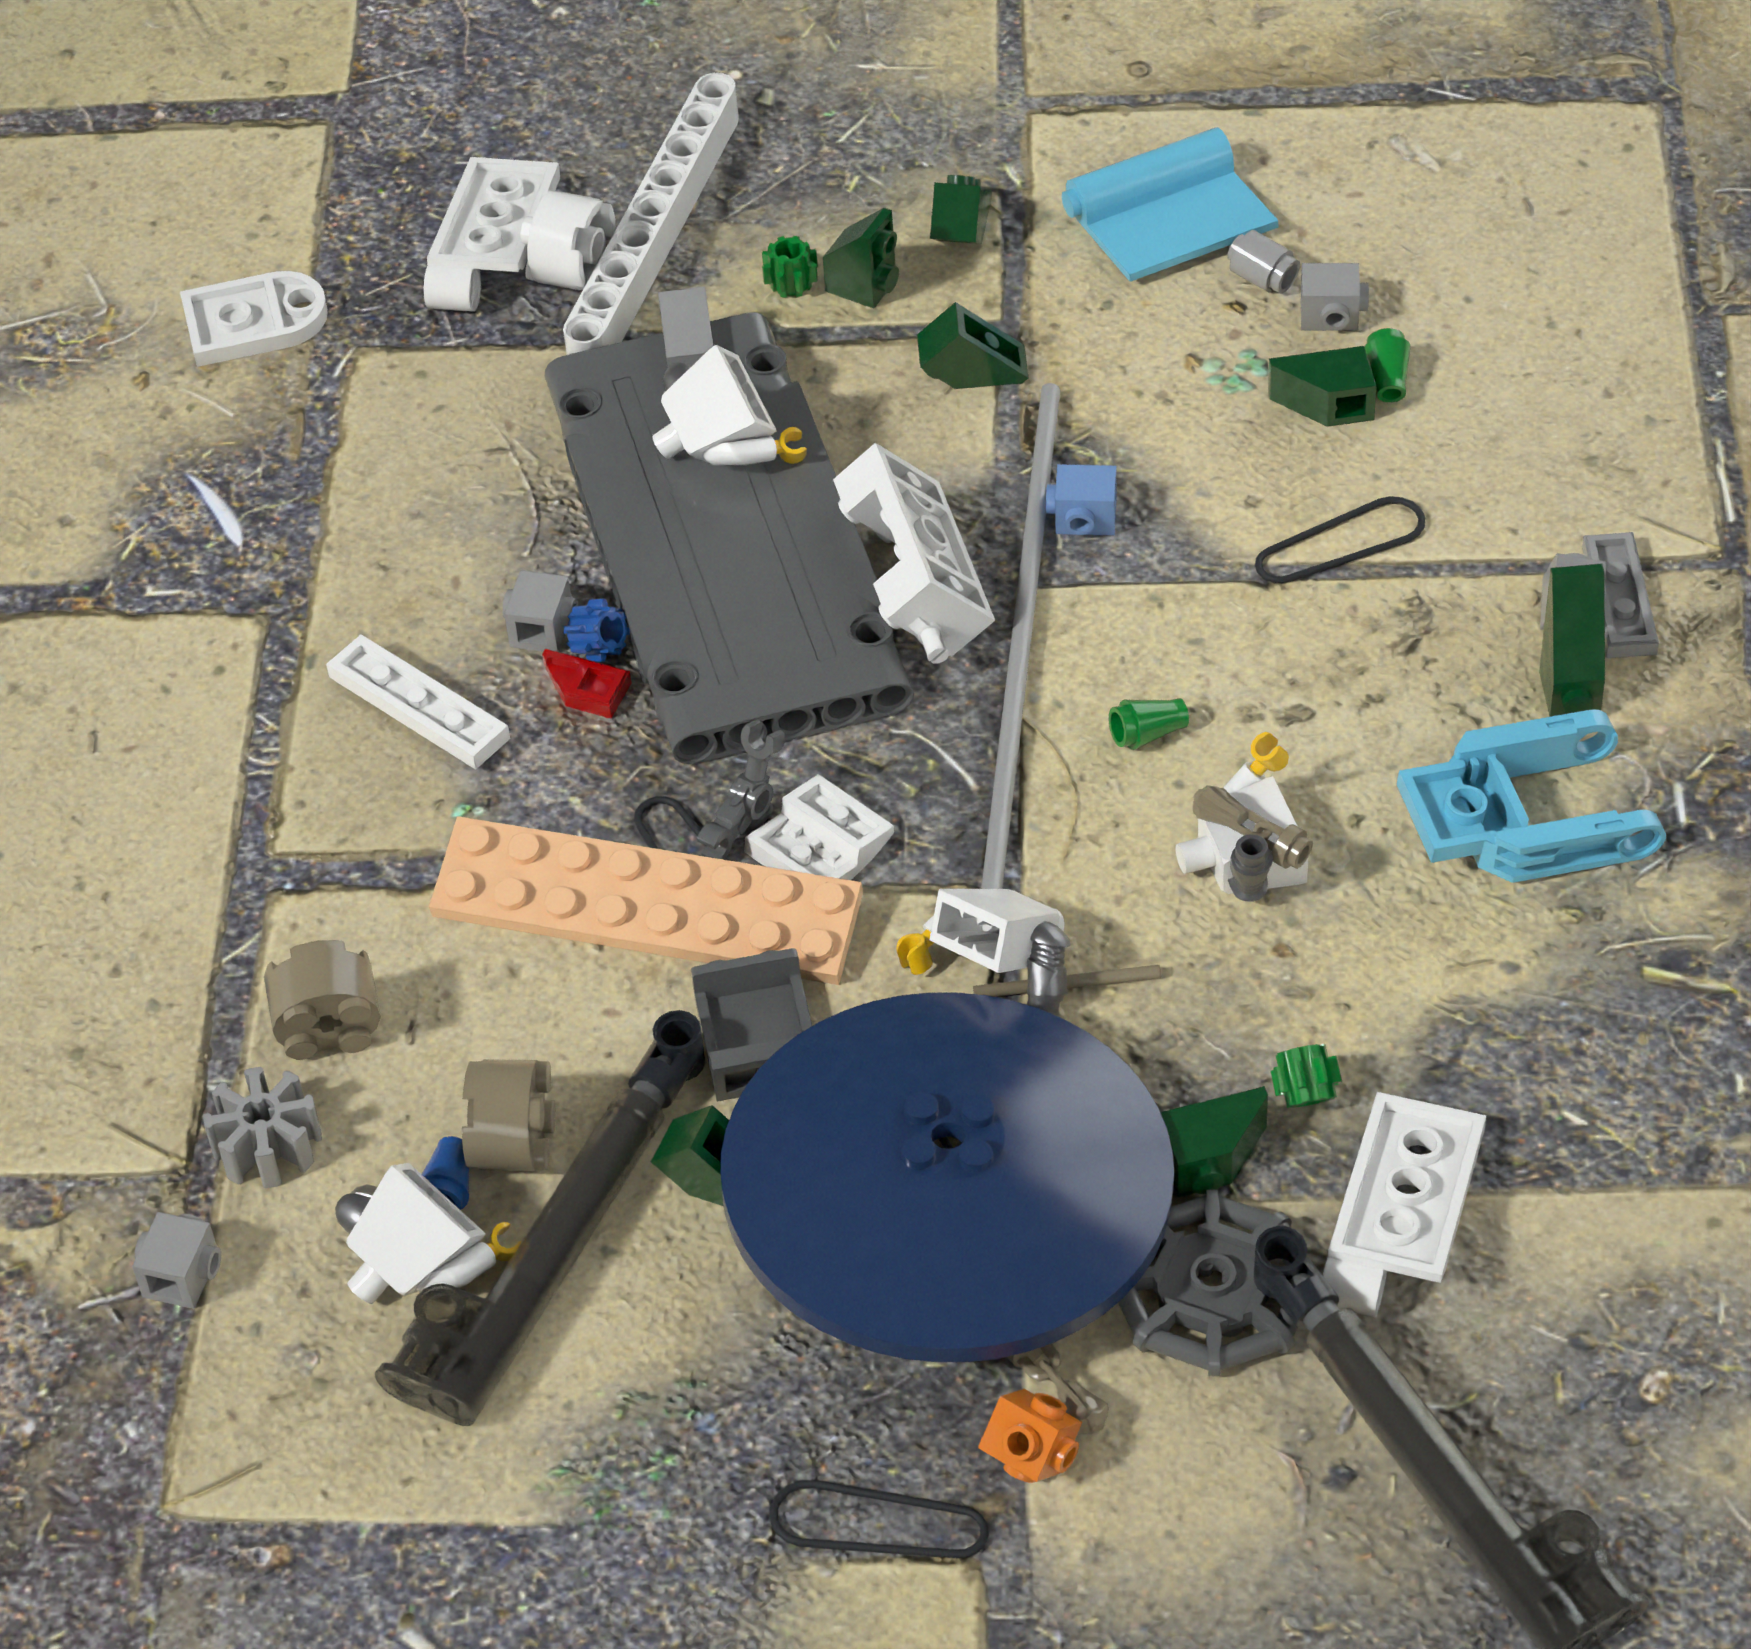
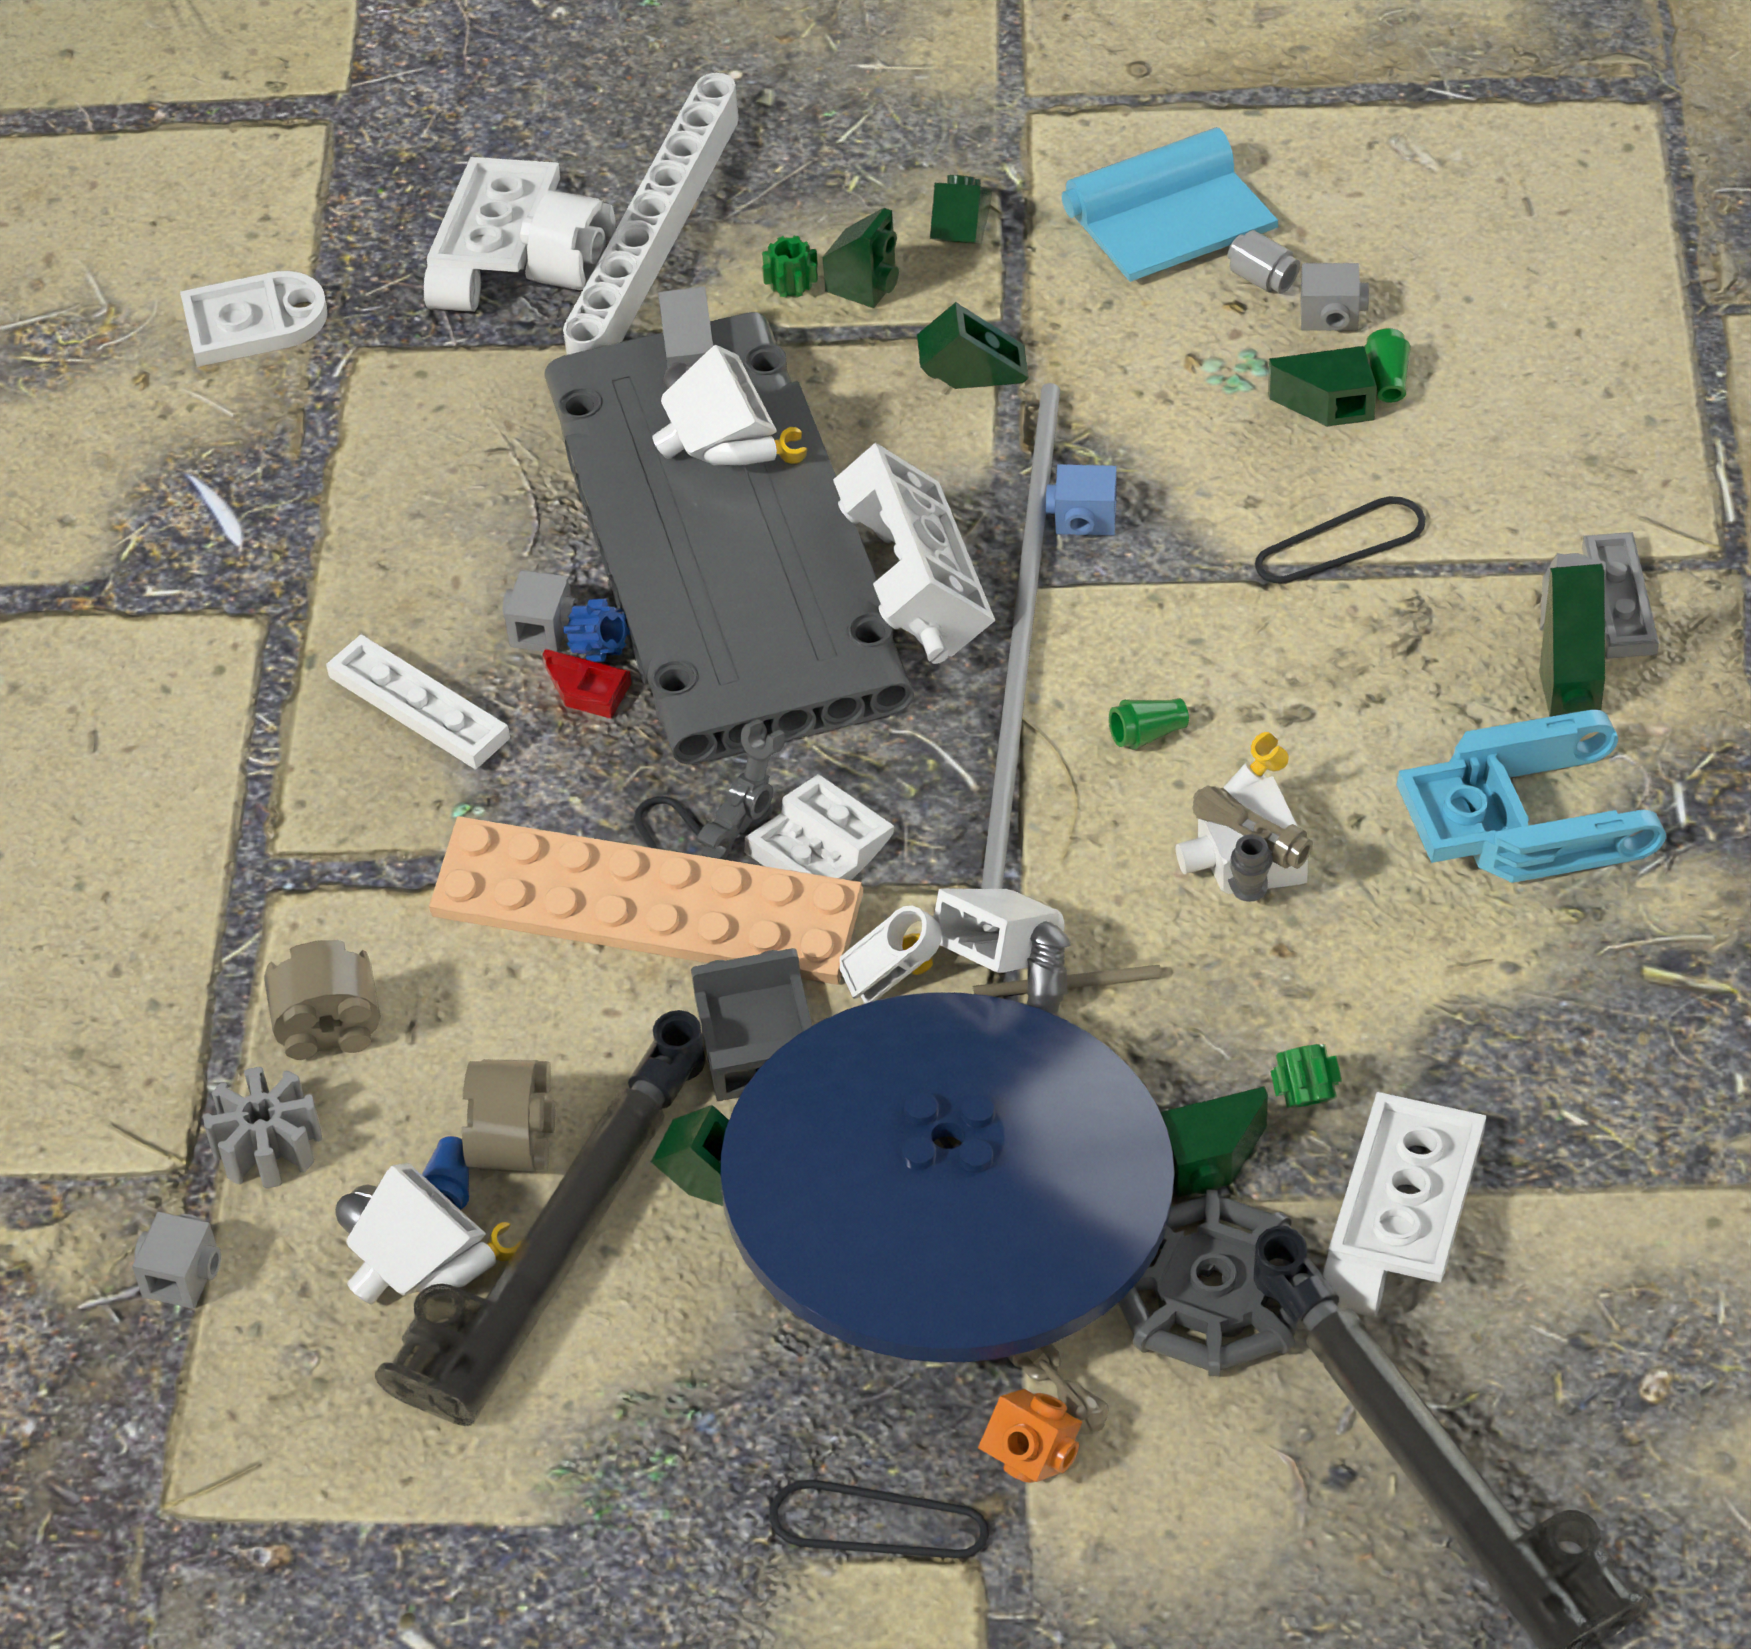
none -> white piece [839,906,942,1003]

